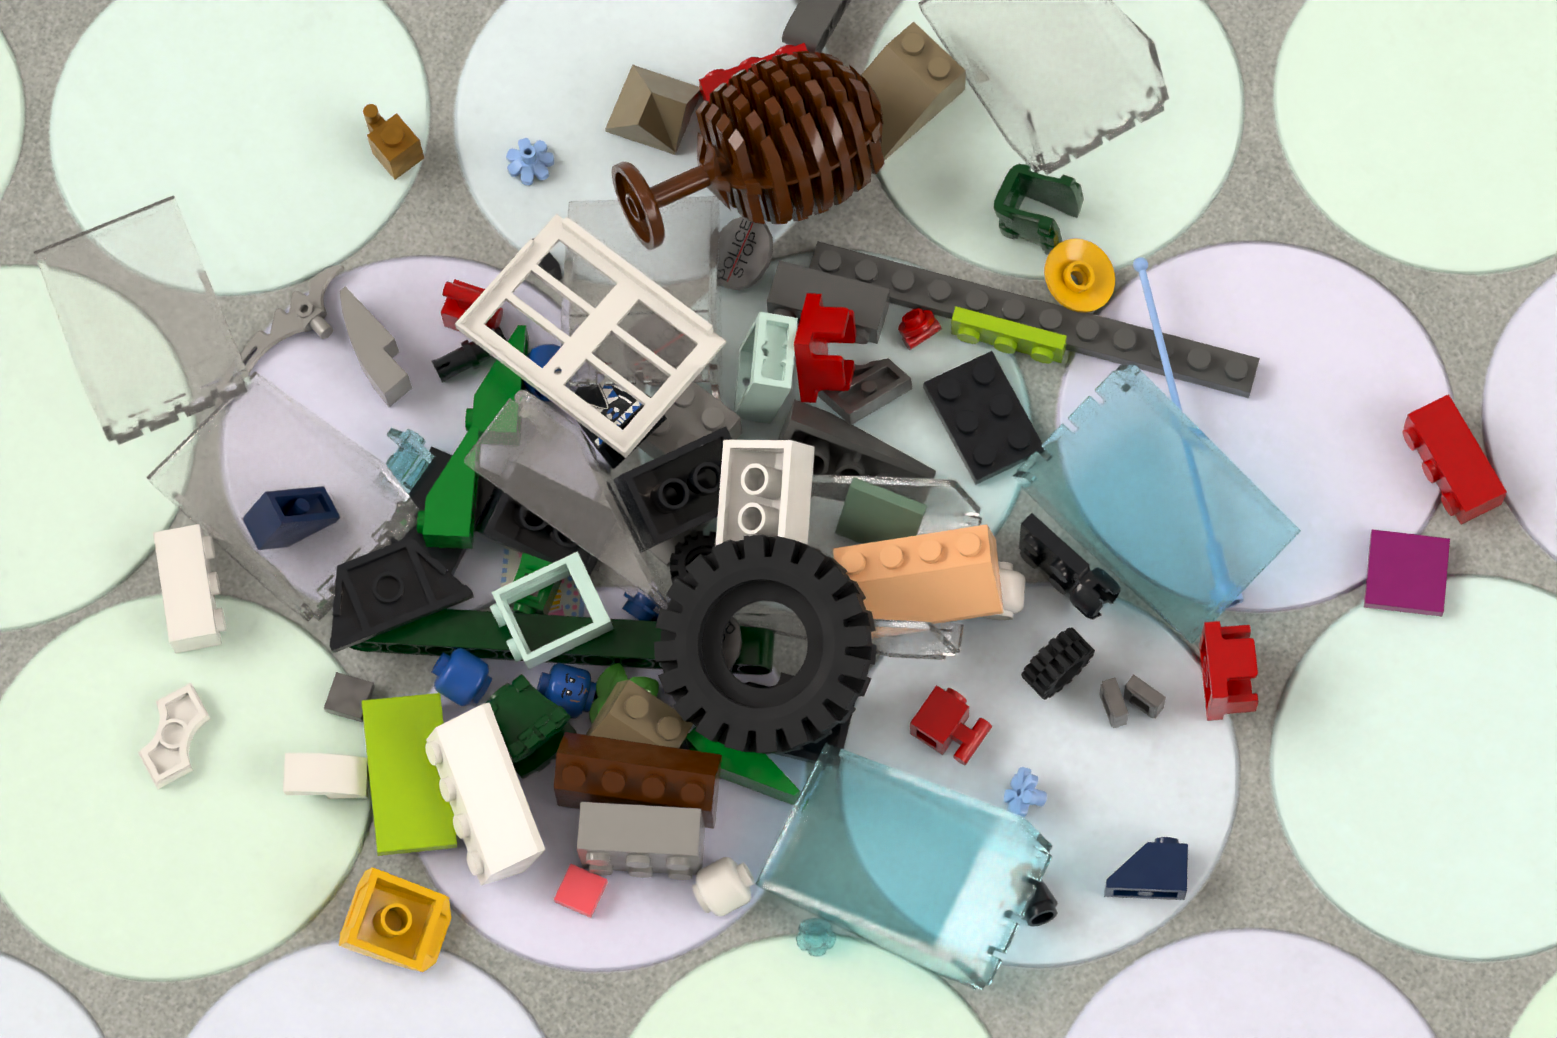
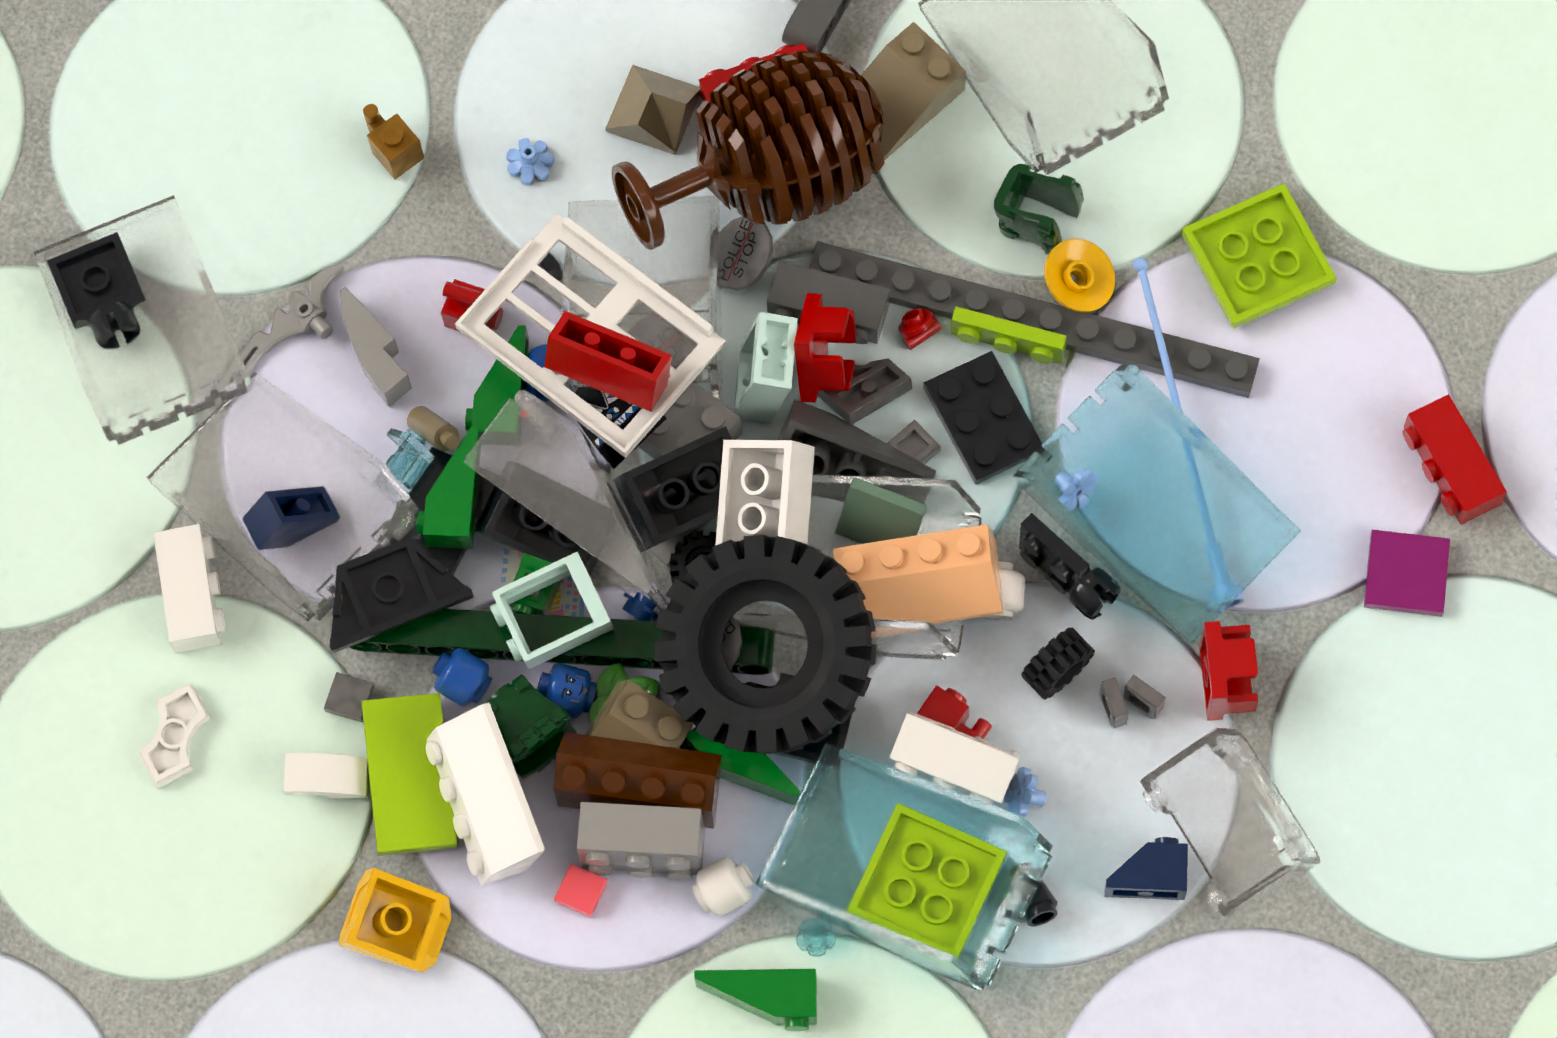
black pin [431,327,507,383] -> none
none -> black plate [47,232,146,350]
none -> dark tan cylinder [407,406,460,452]
none -> red brick [544,311,672,412]
none -> green slope [694,969,817,1031]
none -> lime plate [846,803,1007,963]
none -> flat silver tile [887,420,941,464]
none -> white wedge [889,711,1020,806]
none -> light blue plant [1054,469,1097,513]
none -> clear windscreen [1139,728,1320,916]
none -> lime plate [1181,183,1337,329]

